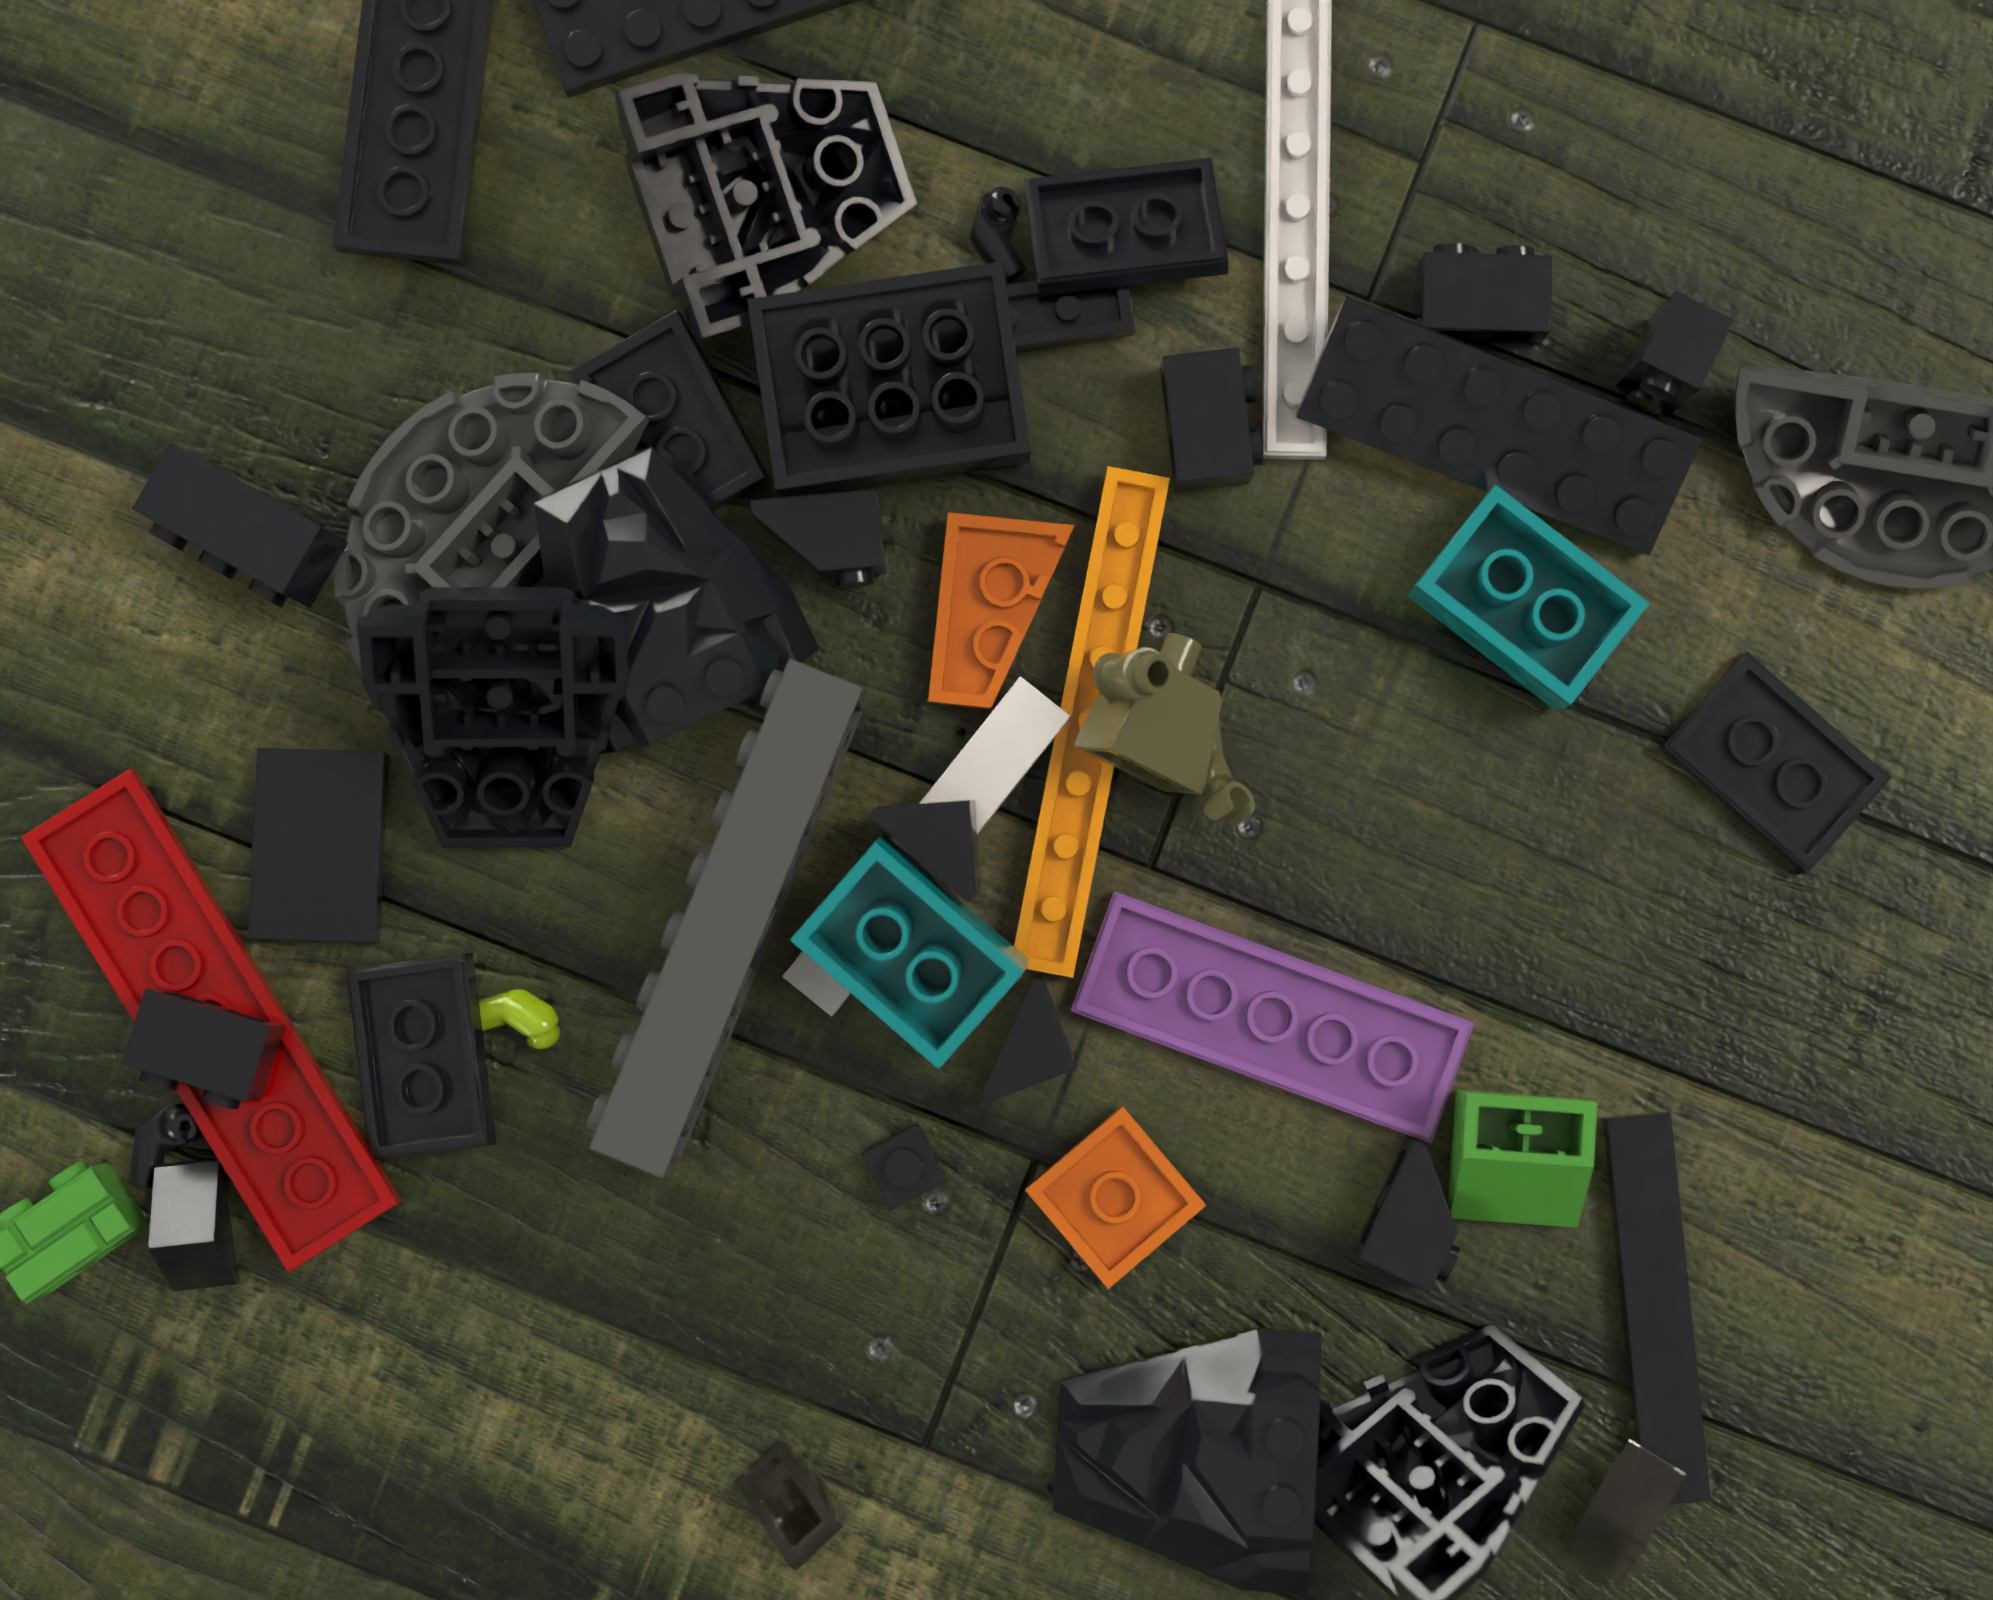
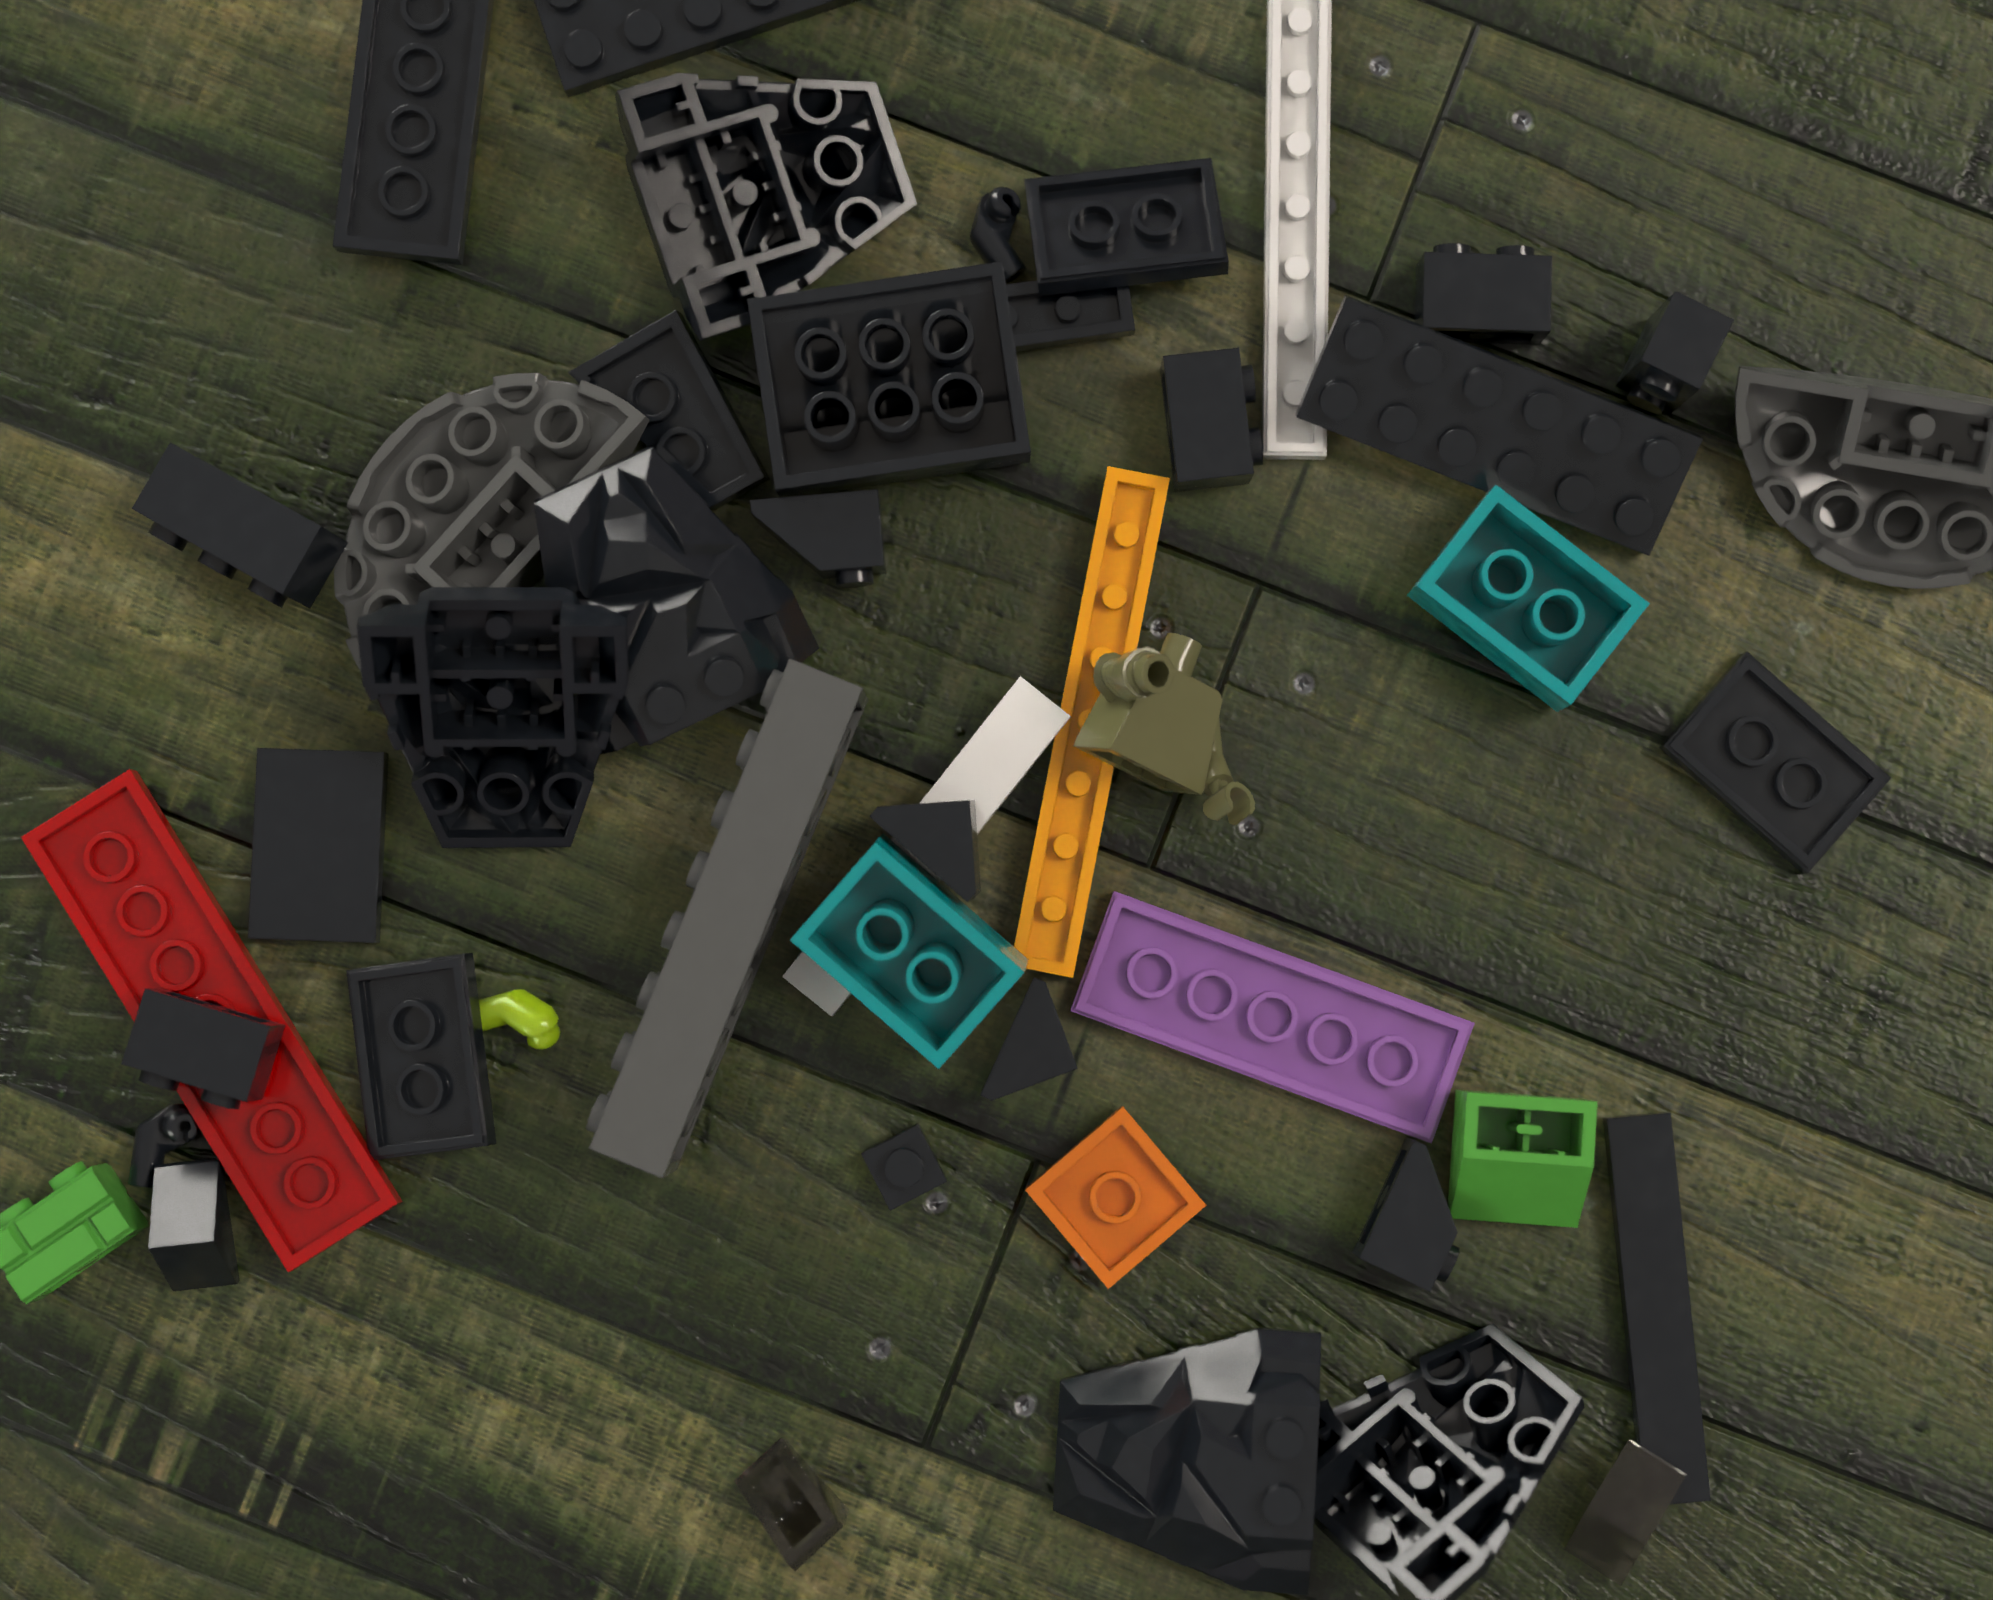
orange wing [928,512,1074,710] -> none

